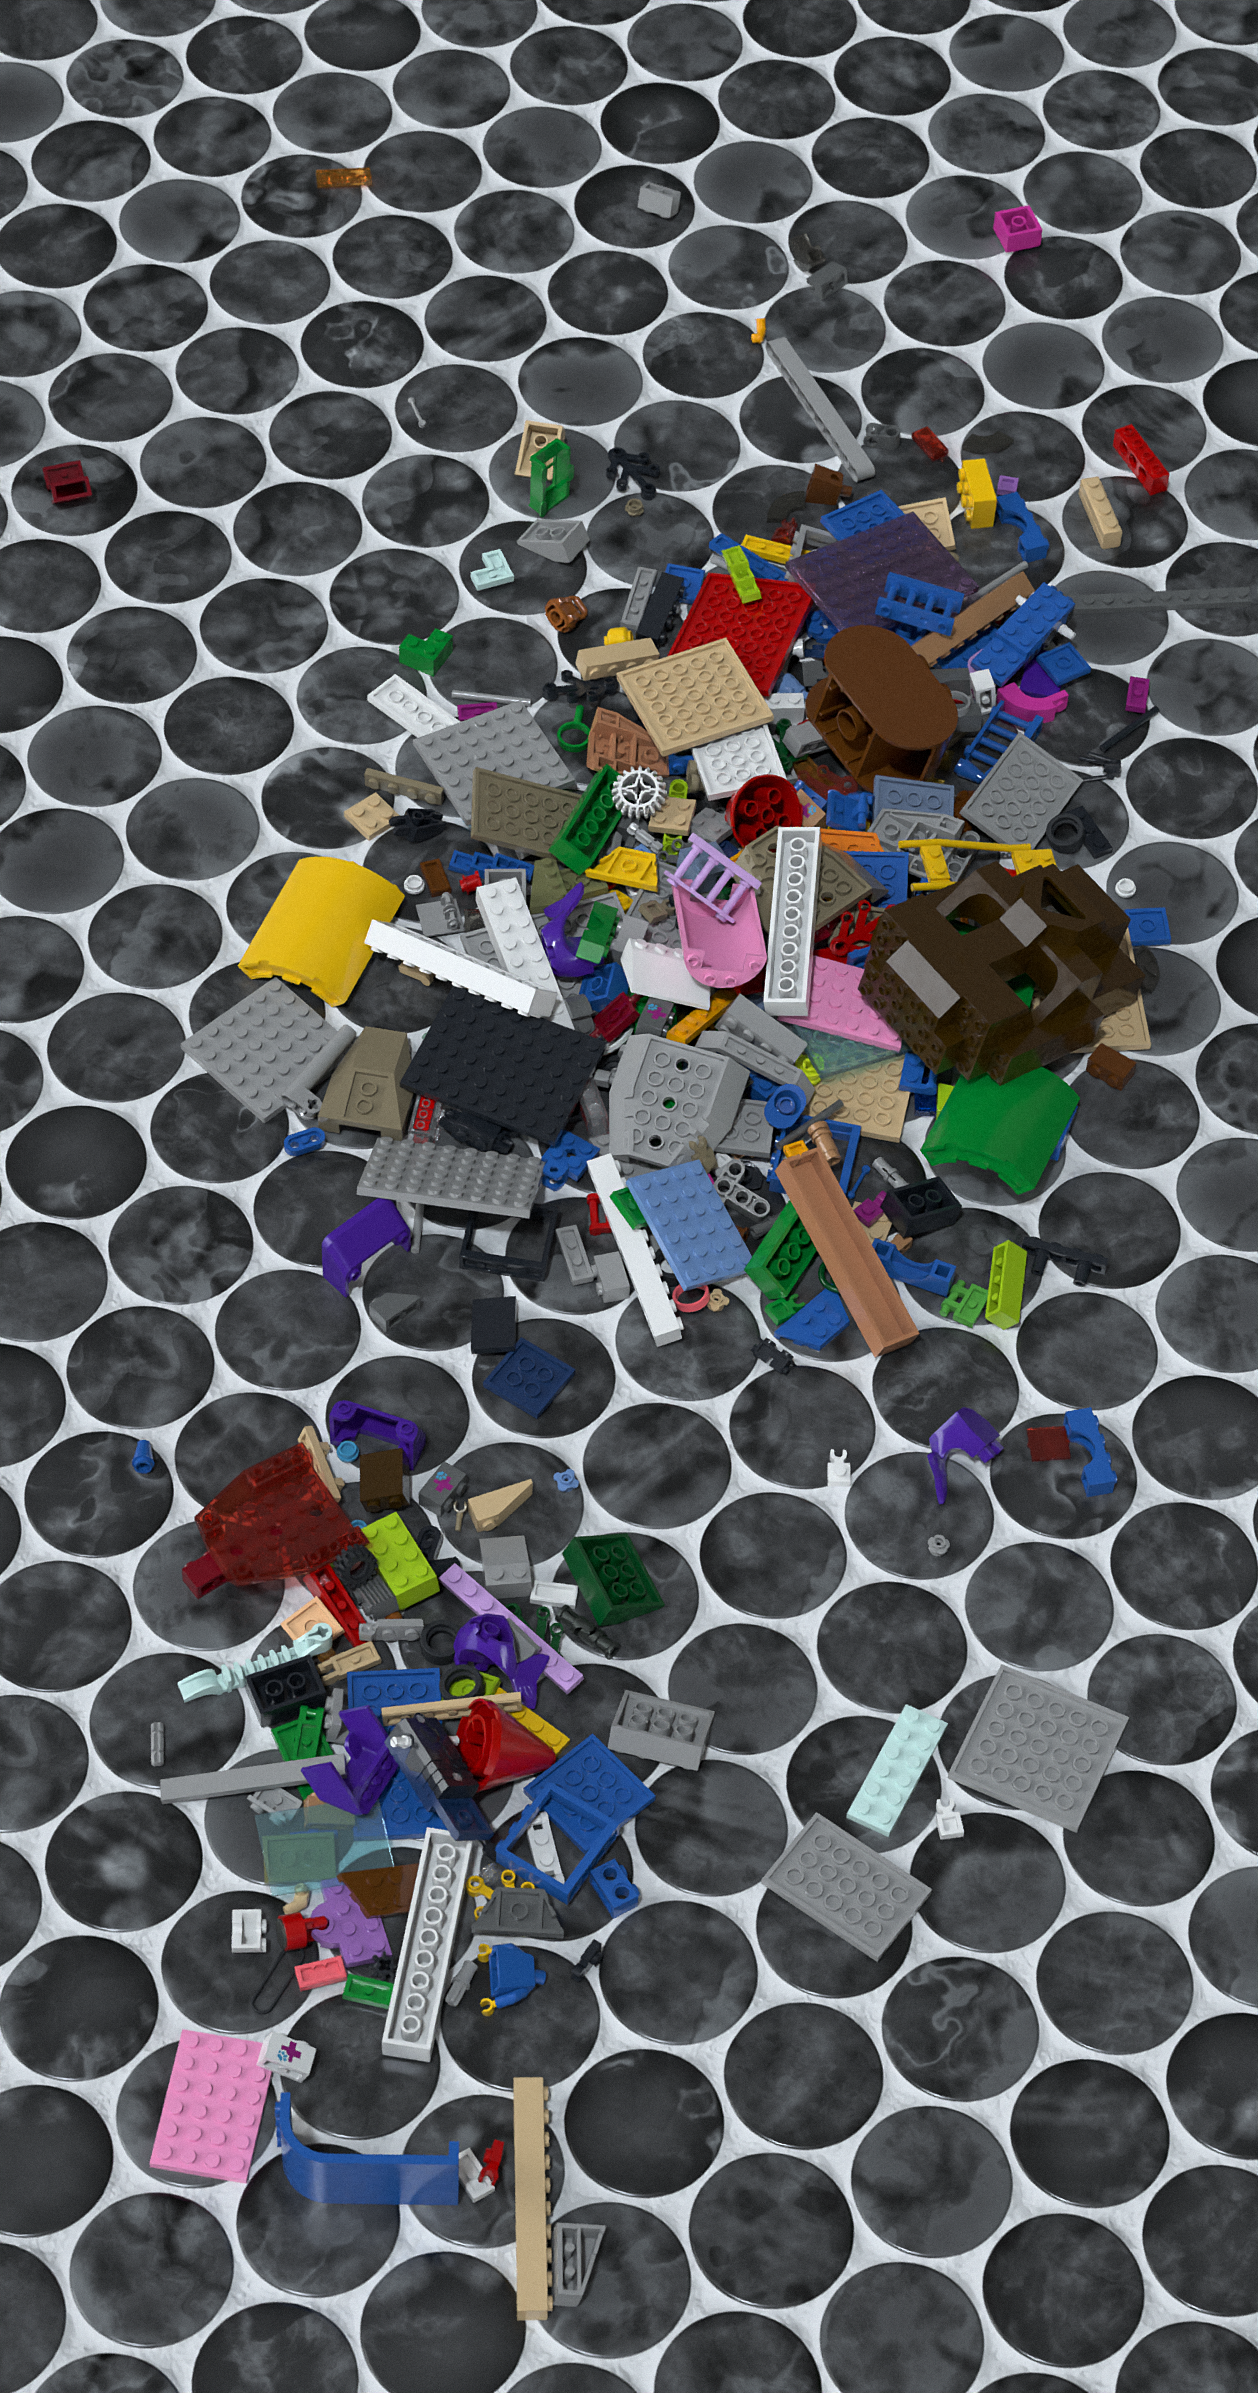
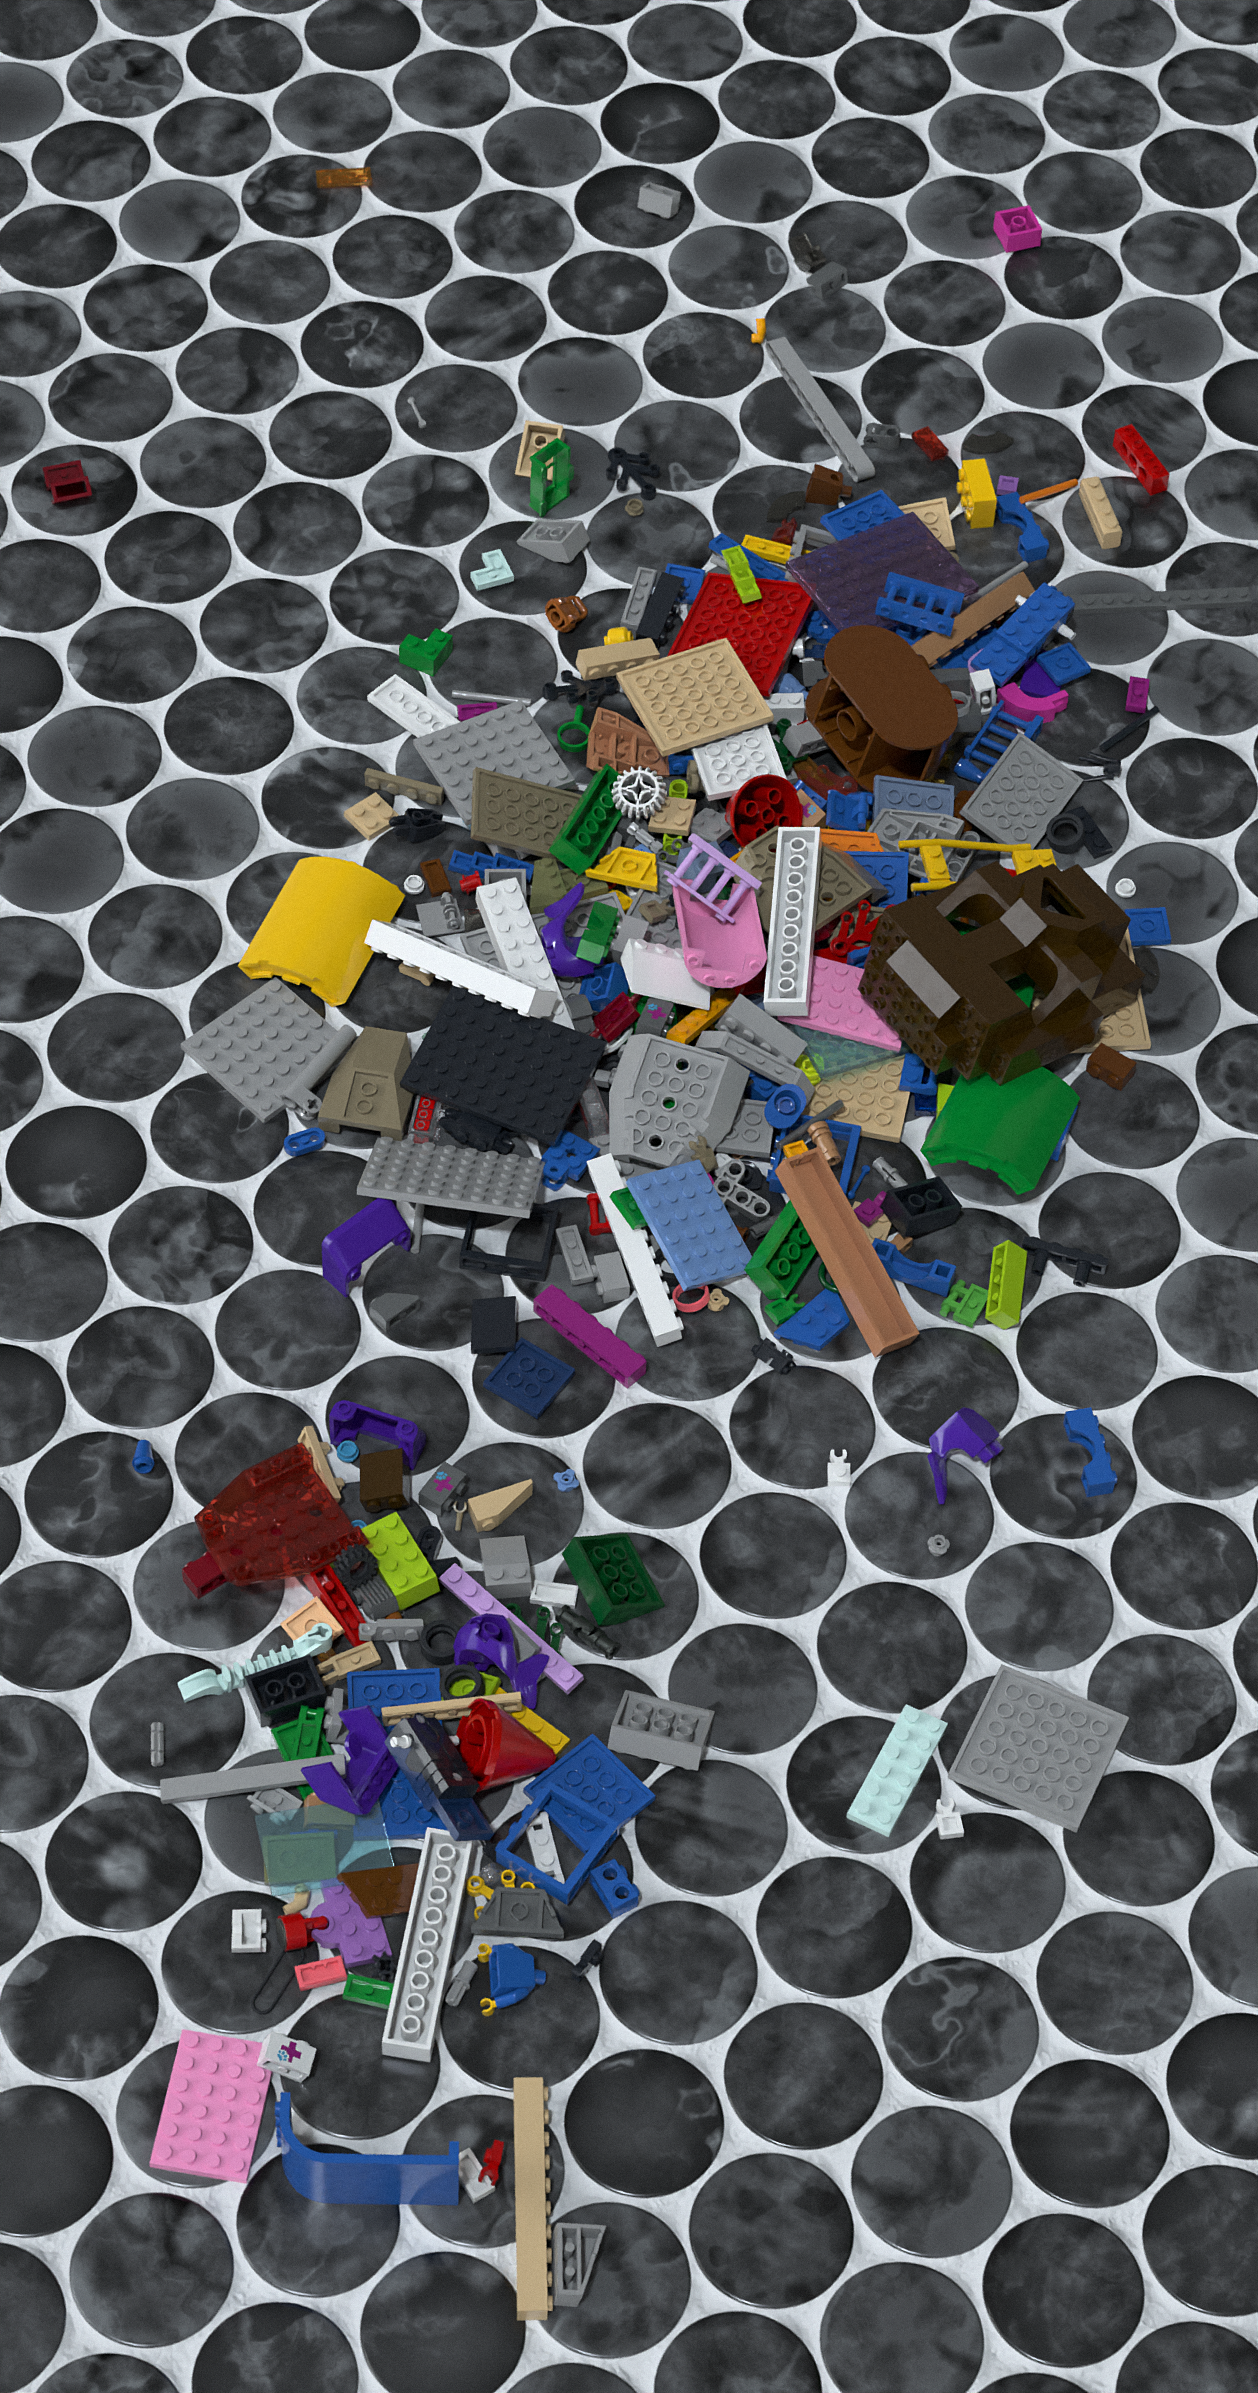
light grey plate [761,1812,932,1962] -> none
clear red piece [1026,1426,1071,1462] -> none
none -> magenta brick [533,1284,647,1389]
none -> orange bar [1019,479,1078,504]

